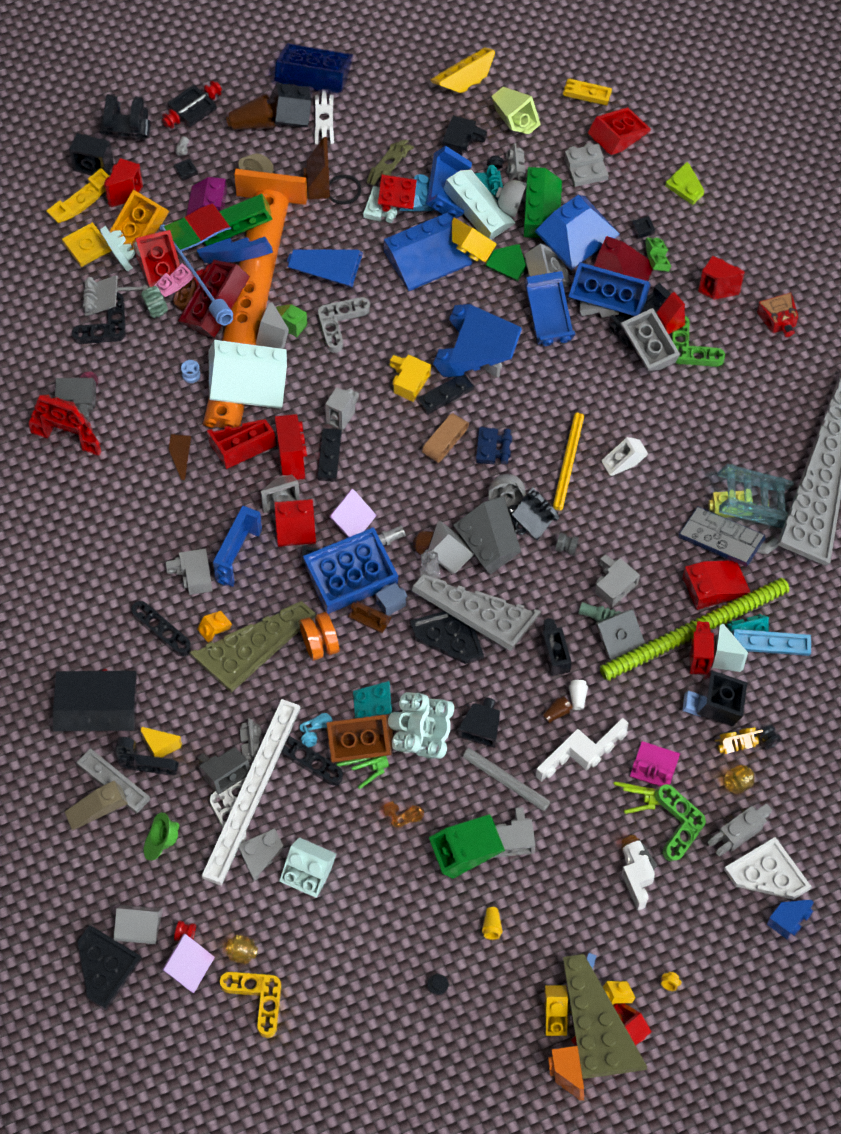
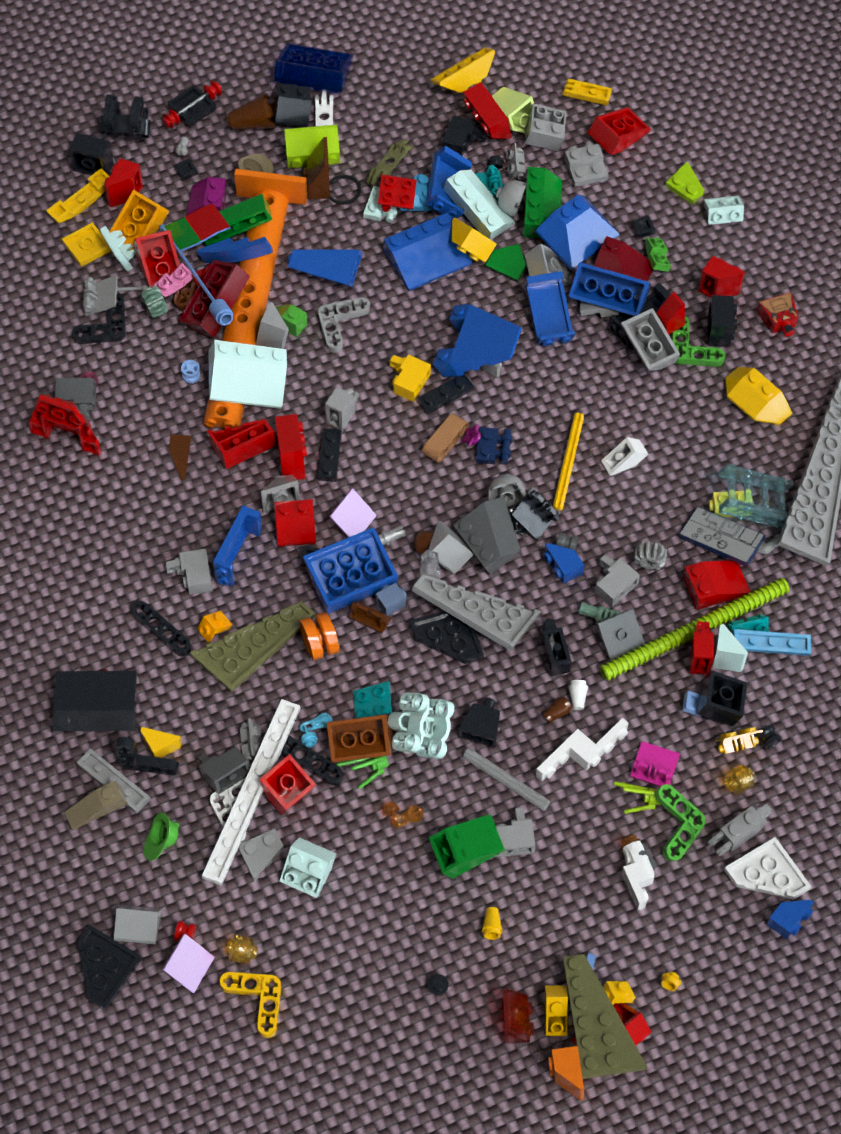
none -> red slope [259,754,316,815]
none -> lime slope [284,124,340,168]
none -> magenta plate [461,424,481,446]
none -> red slope [463,82,512,139]
none -> clear red slope [501,989,534,1044]
none -> light grey slope [525,103,566,151]
none -> blue slope [543,543,585,584]
none -> light grey gear [634,541,667,571]
none -> light aqua bracket [704,196,744,225]
none -> black brick [707,295,737,347]
none -> yellow wedge [725,367,792,425]

